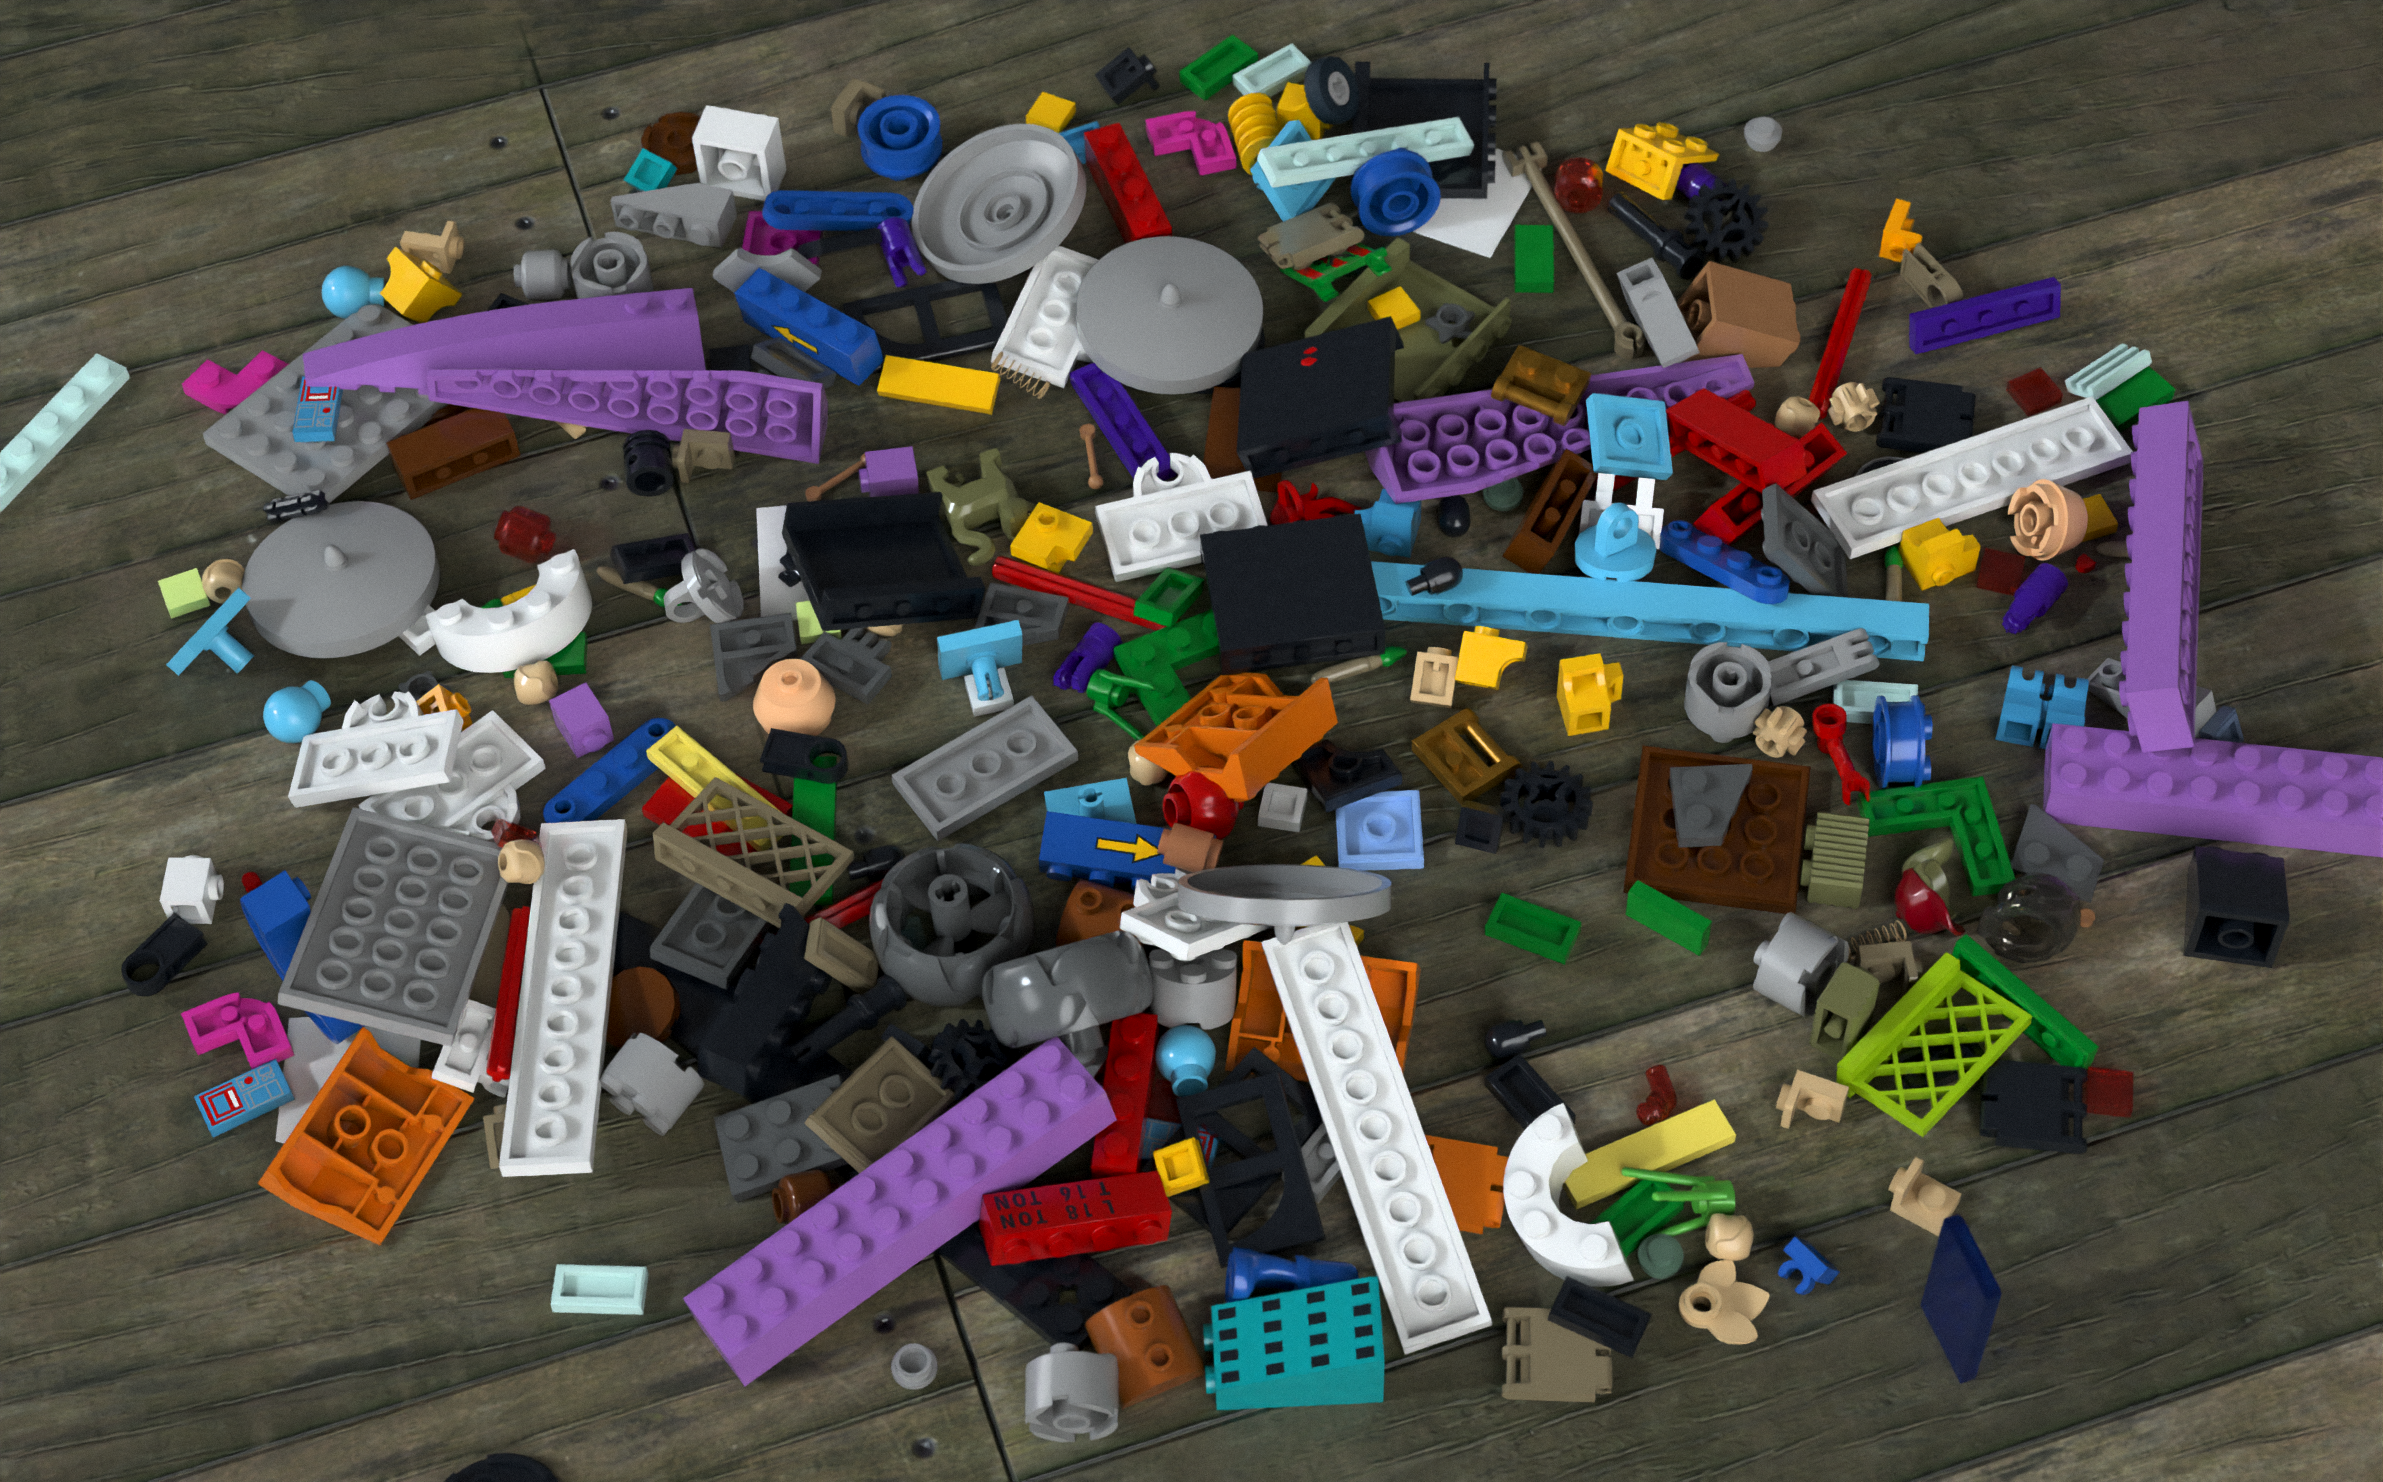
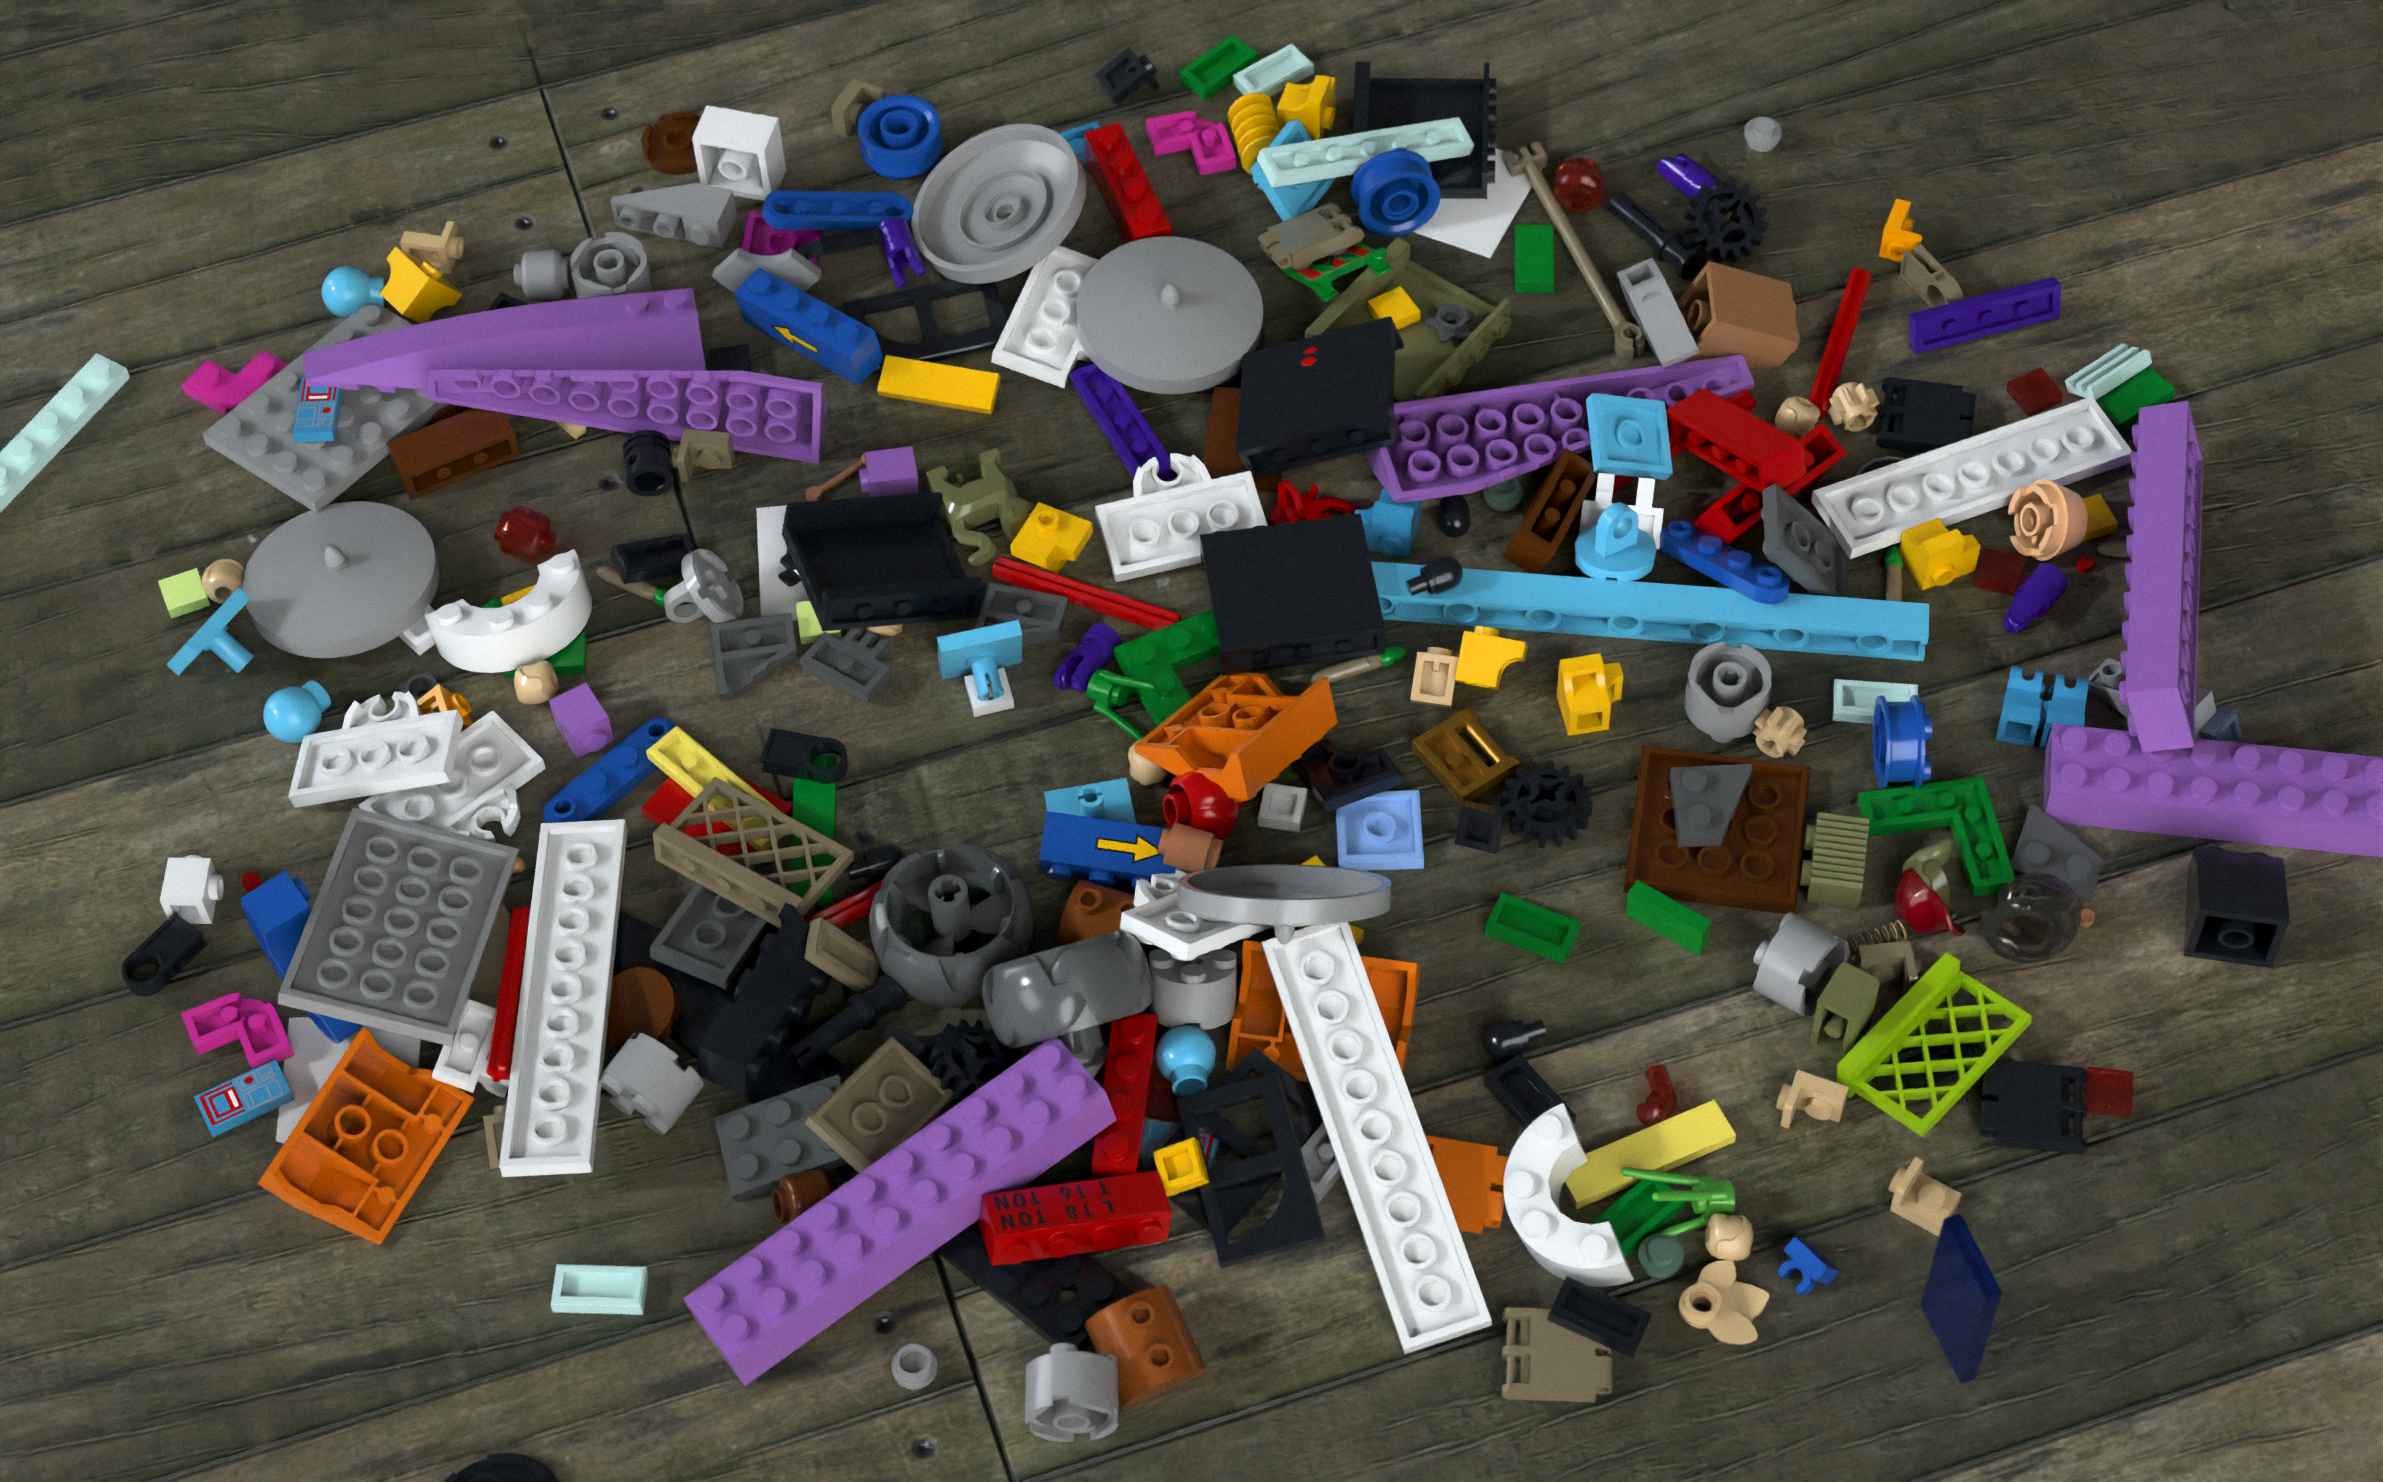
black axle [263,490,329,523] -> none
clear red tile [491,818,542,849] -> none
tan piece [498,839,545,884] -> none
teal tile [624,148,677,192] -> none
dark grey tile [751,337,837,389] -> none
light nougat cone [753,659,836,736] -> none
light grey plate [891,695,1078,841] -> none
tan piece [991,351,1051,399] -> none
yellow tile [1026,92,1076,133] -> none
medium nougat hinge [1080,424,1104,490] -> none
green tile [1133,567,1204,628] -> none
teal slope [1203,1276,1385,1411] -> none
blue piece [1225,1247,1359,1303] -> none
black bush [1304,56,1359,125] -> none
pearl gold plate [1491,345,1592,427] -> none
yellow bracket [1605,122,1719,200] -> none
light grey hinge [1768,628,1880,706] -> none
red brick [1812,704,1870,806] -> none
green tile [1952,934,2099,1072] -> none

